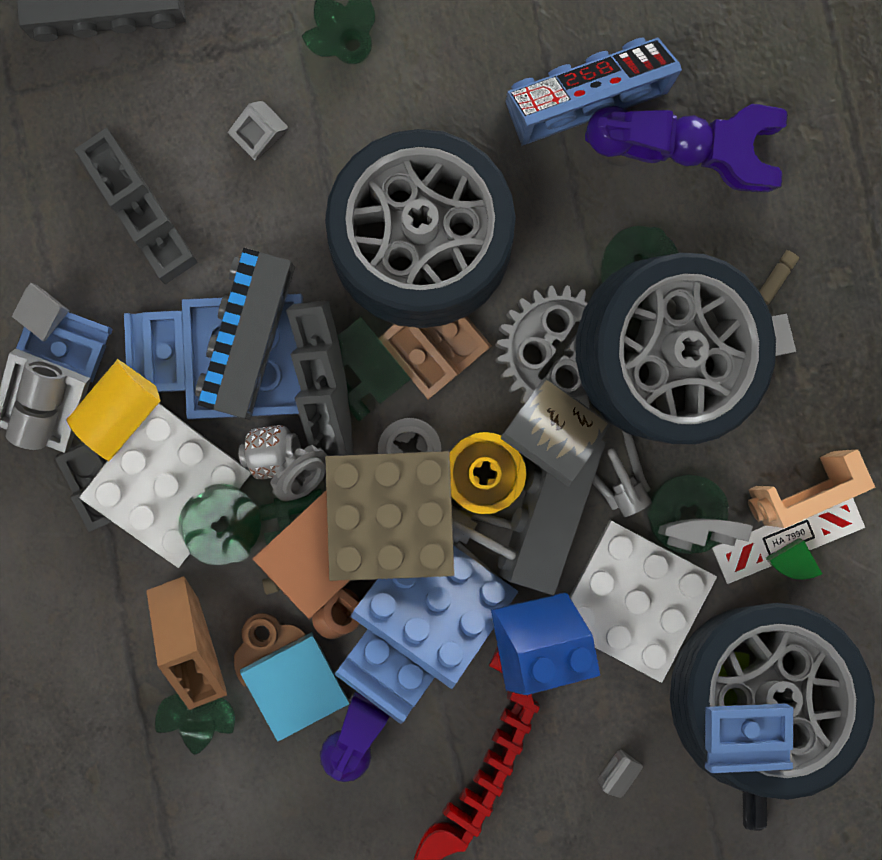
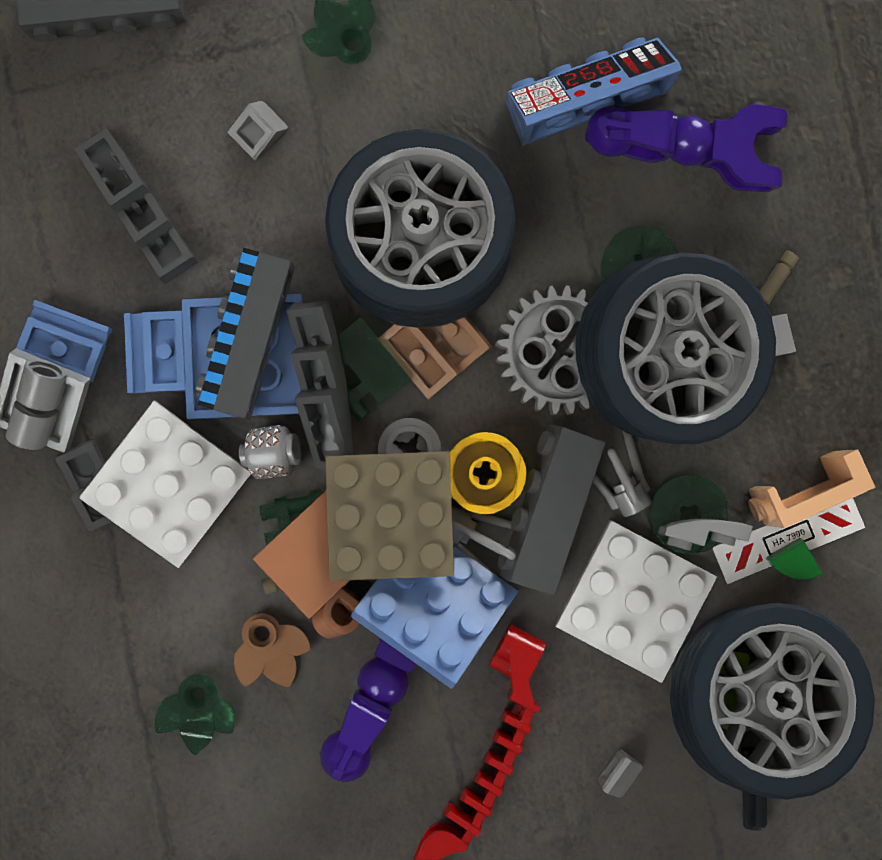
light grey slope [12,283,70,342] -> none
yellow brick [67,359,161,462] -> none
medium nougat slope [146,576,227,710] -> none
clear green plate [178,484,261,565] -> none
medium azure tile [240,632,349,742] -> none
light grey gear [270,445,327,501] -> none
medium blue plate [335,629,435,724] -> none
blue slope [491,592,600,695] -> none
slope [501,377,611,487] -> none
medium blue plate [705,704,793,773] -> none

